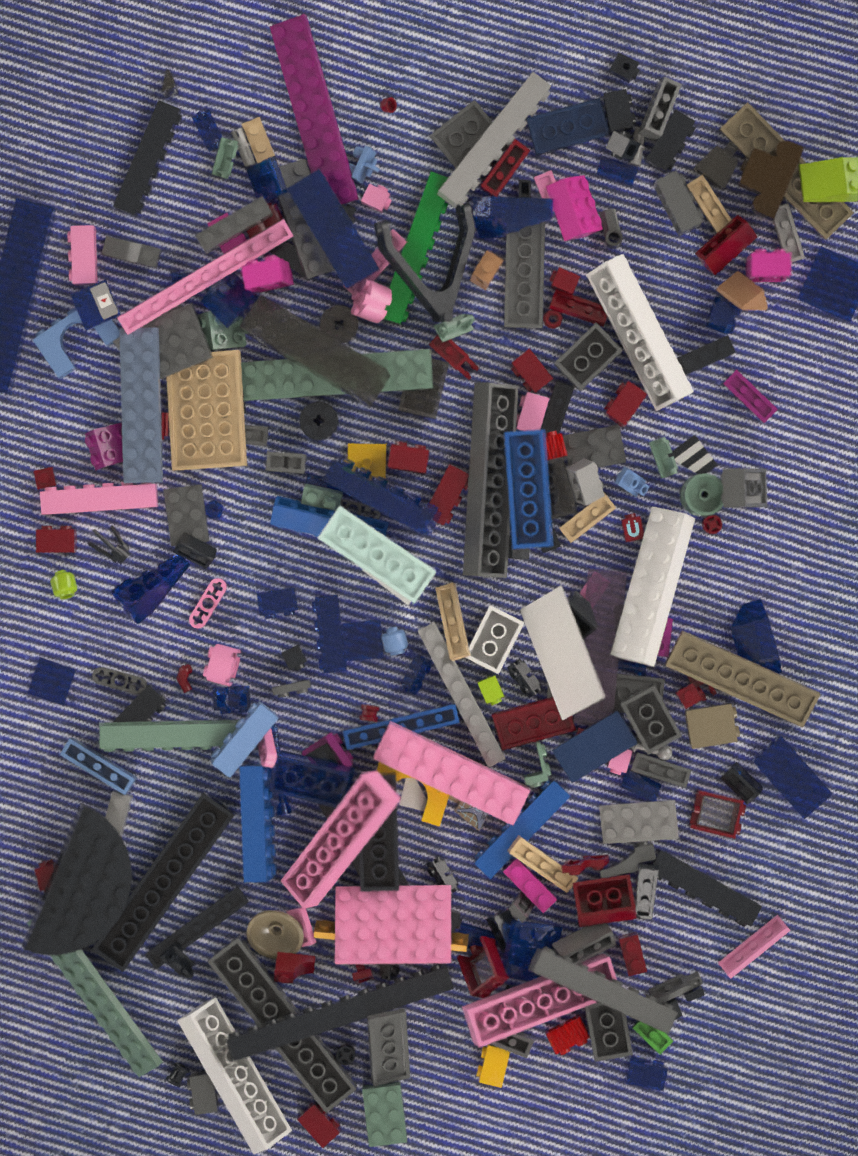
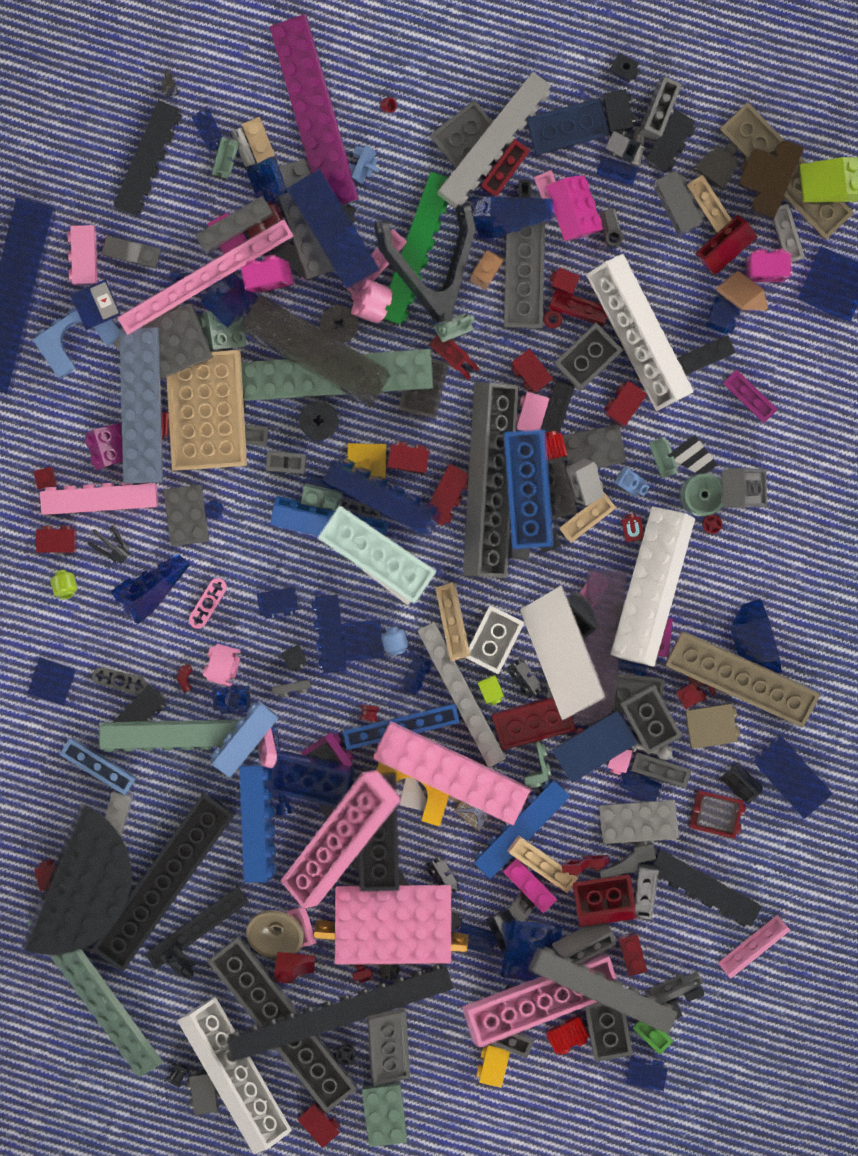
black slope [173,533,217,569] -> none
bright pink brick [361,184,392,213] -> none
dark red window [457,936,510,999] -> none

